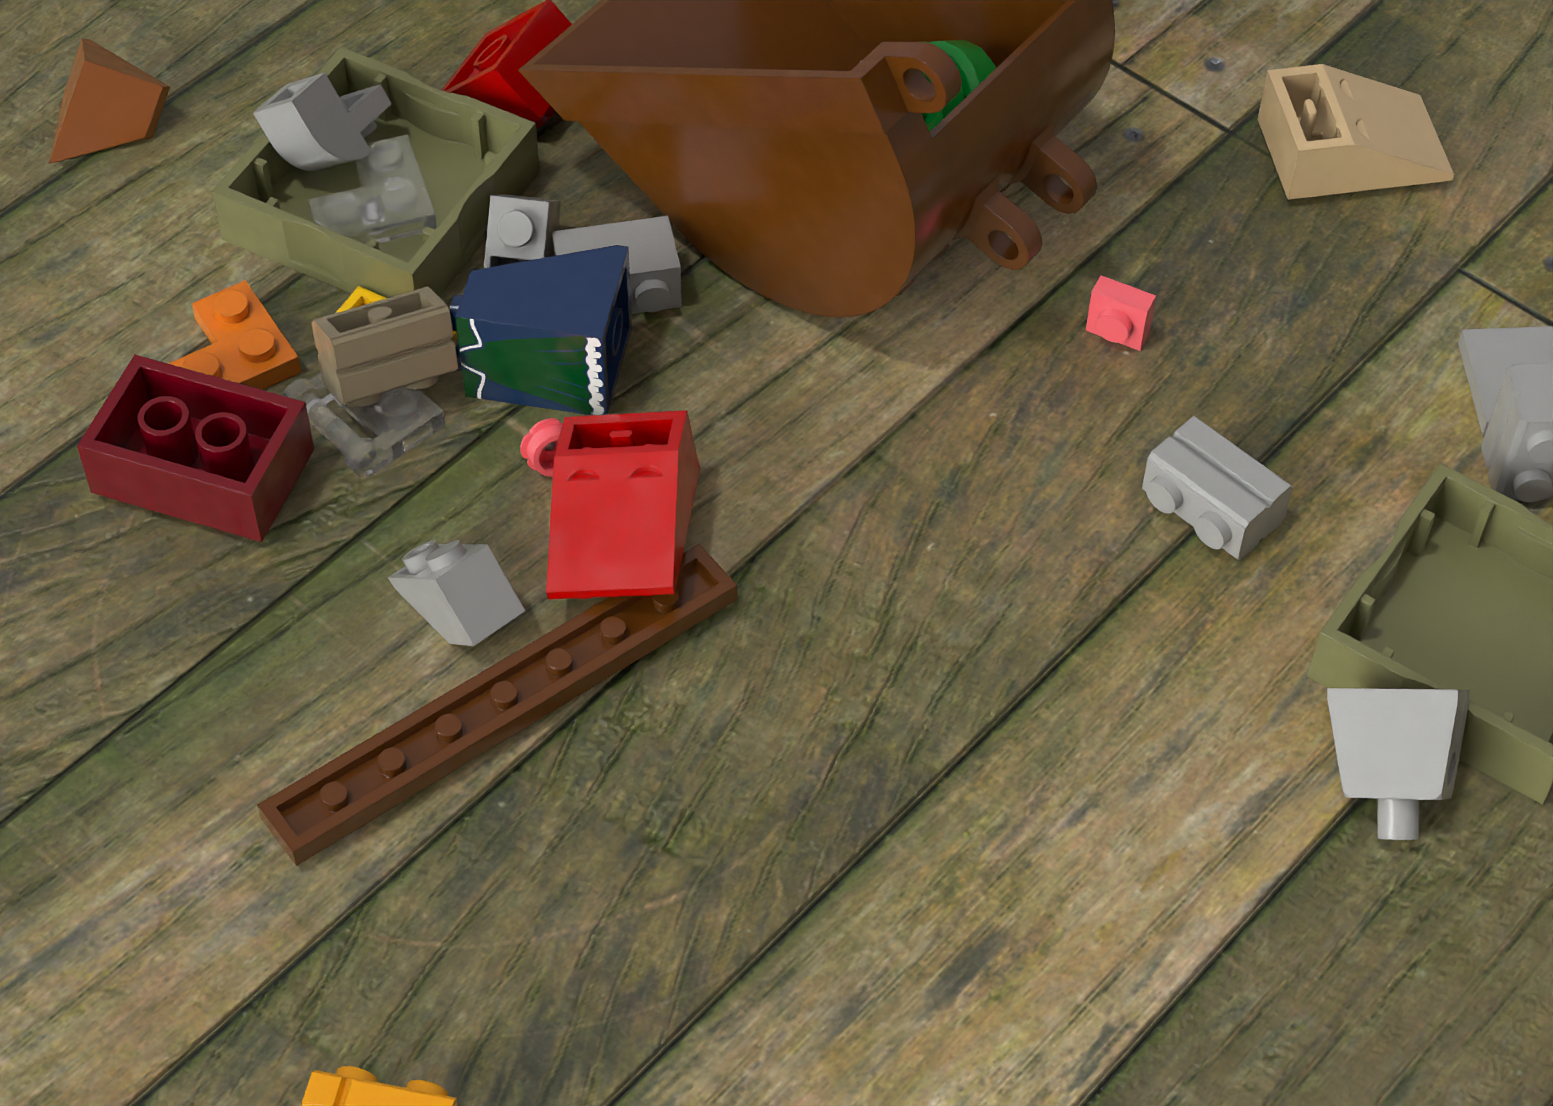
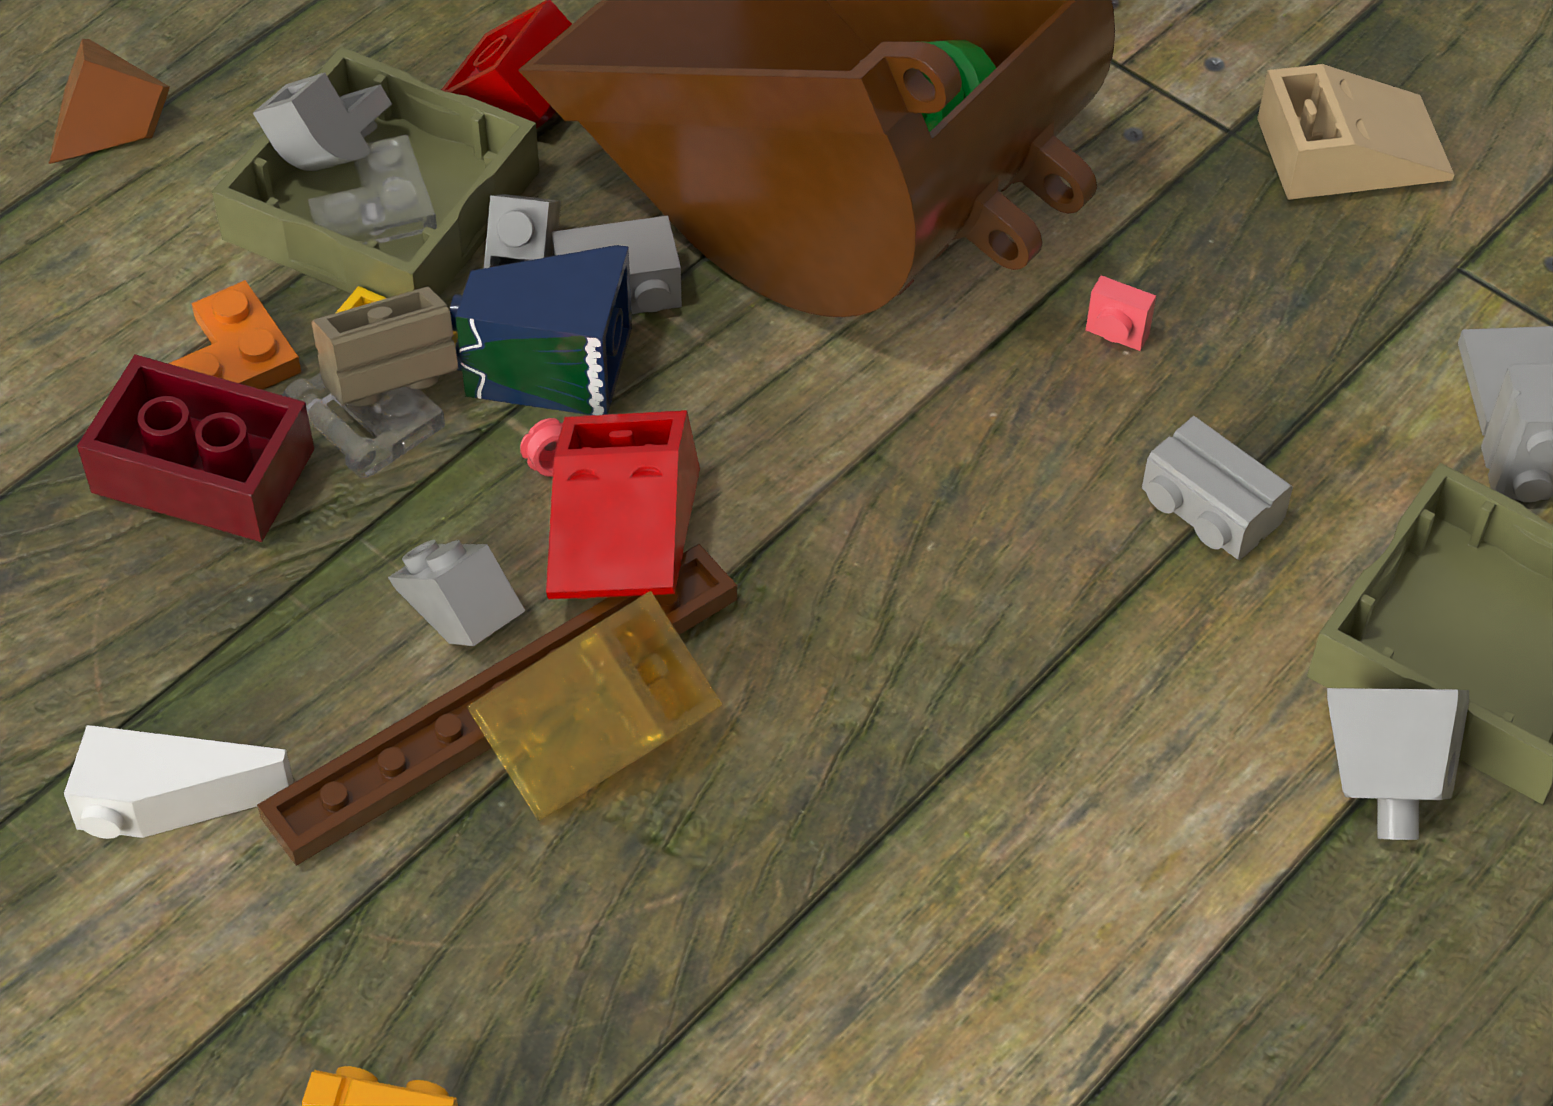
none -> white slope [64,725,294,839]
none -> clear yellow slope [467,591,723,821]

